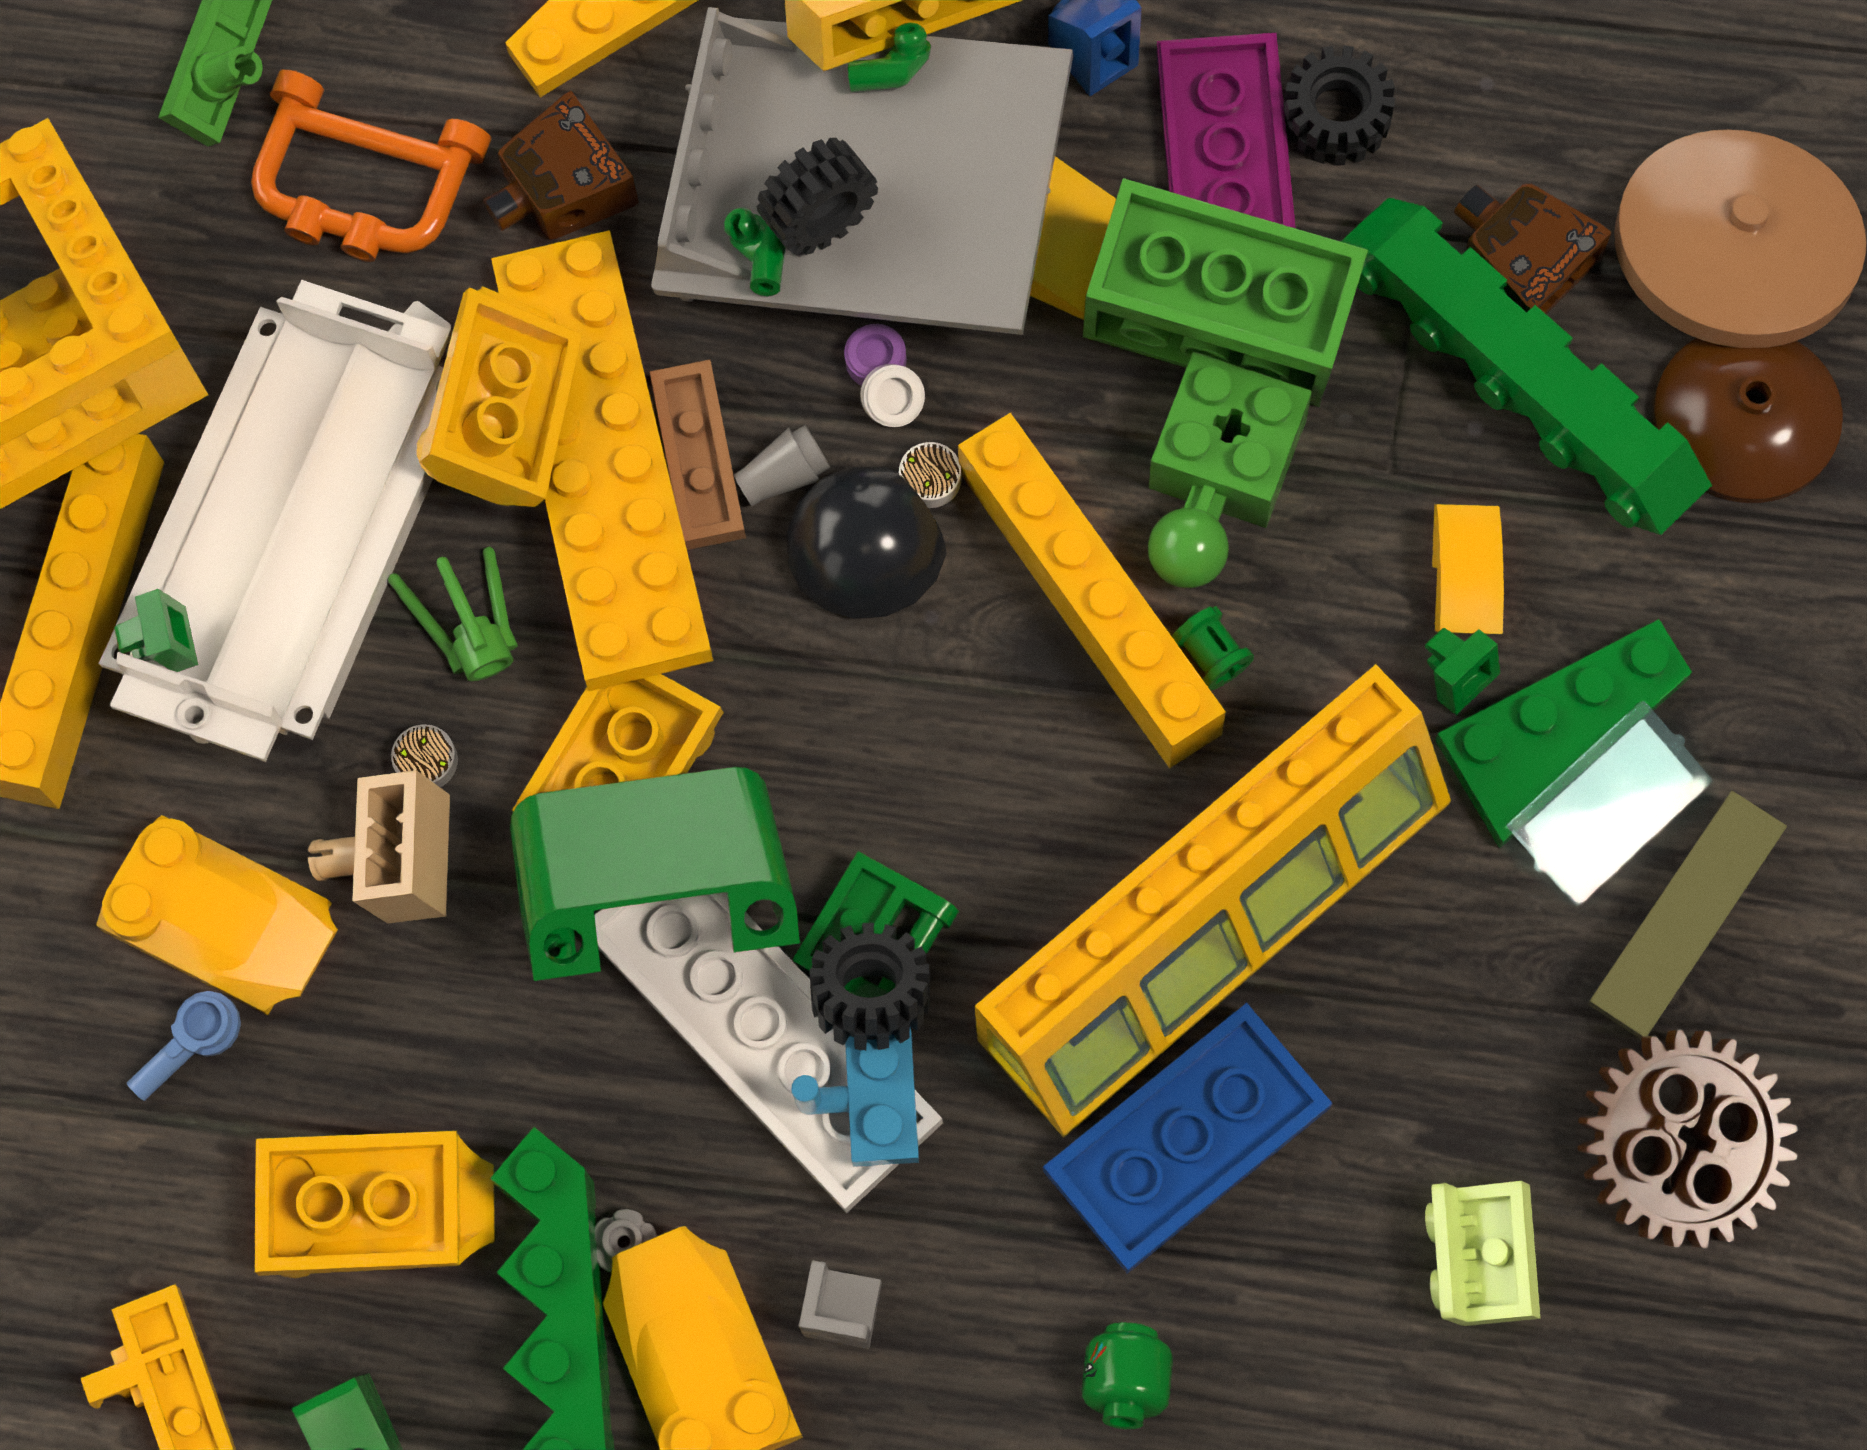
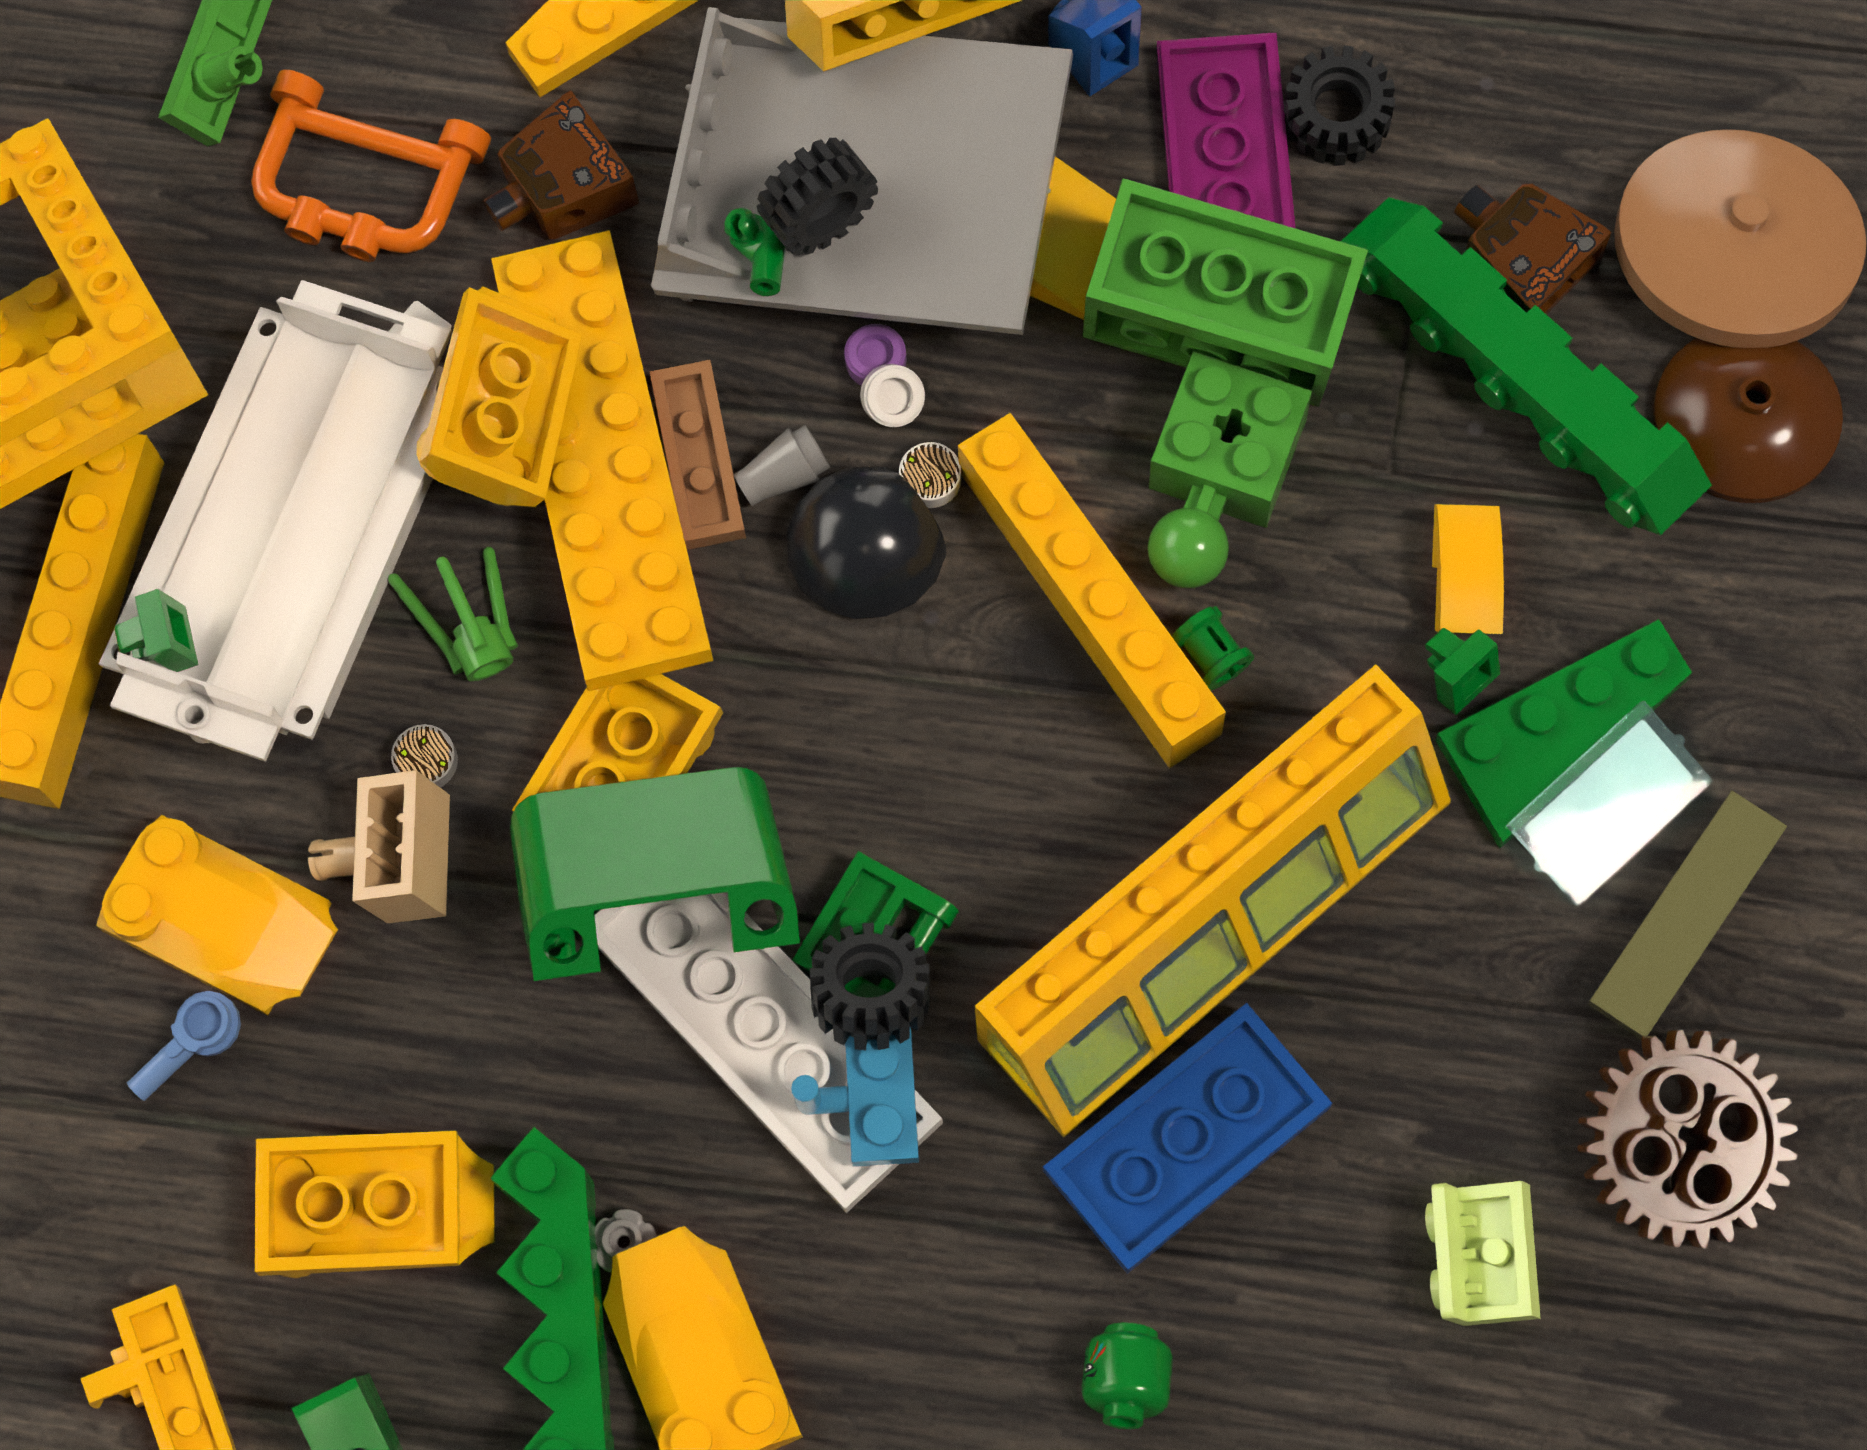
light grey panel [799,1260,882,1349] -> none
green arm [848,23,931,92] -> none

